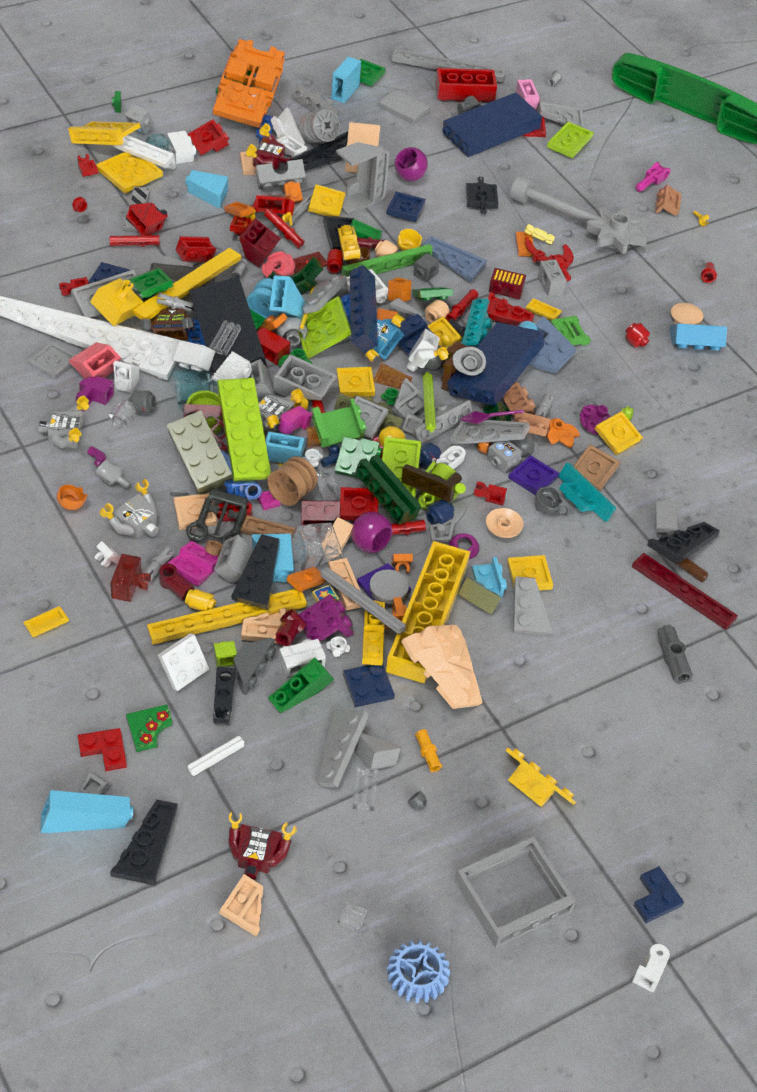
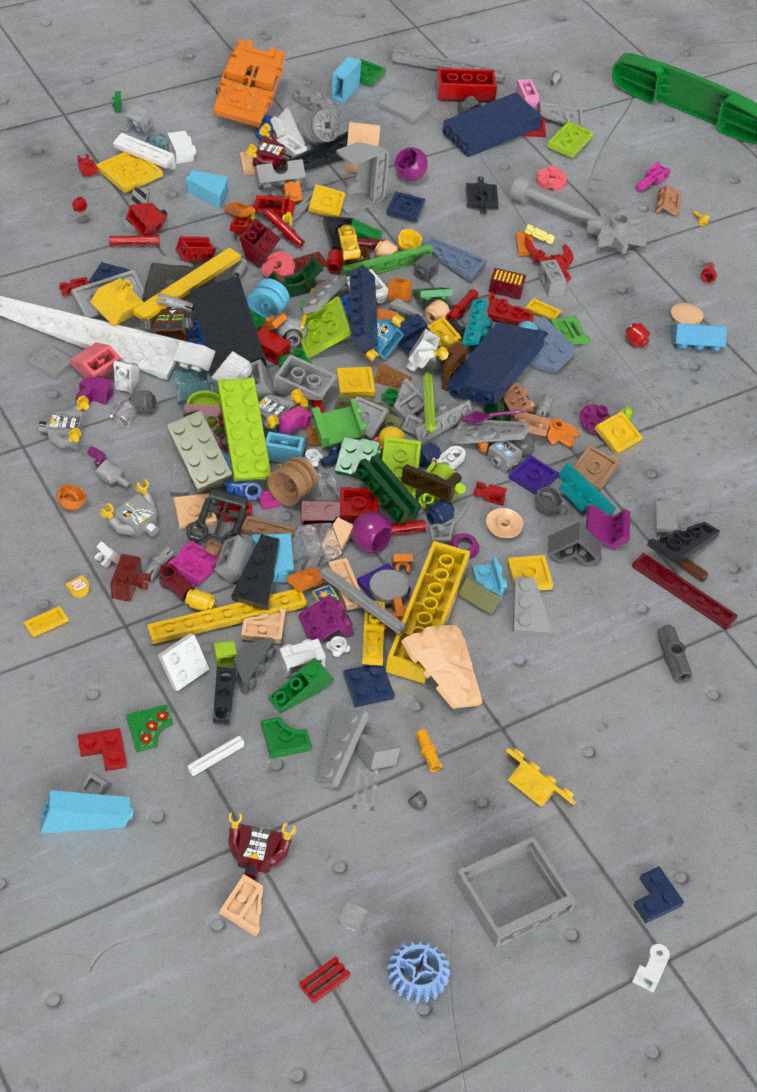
yellow fence [68,121,141,145] -> none
black wing [110,799,178,885] -> none
green plate [128,268,173,298] -> none
red plate [187,119,230,156] -> none
clear tile [209,320,241,356] -> none
medium azure slope [269,276,305,319] -> none
dark red piece [275,609,307,646] -> none
light grey piece [452,347,486,376] -> none
none -> yellow tile [65,575,90,598]
none -> green tile [260,717,312,759]
none -> red tile [299,956,351,1004]
none -> coral plate [536,165,568,191]
none -> dark grey brick [548,522,602,567]
none -> magenta bracket [586,504,631,550]

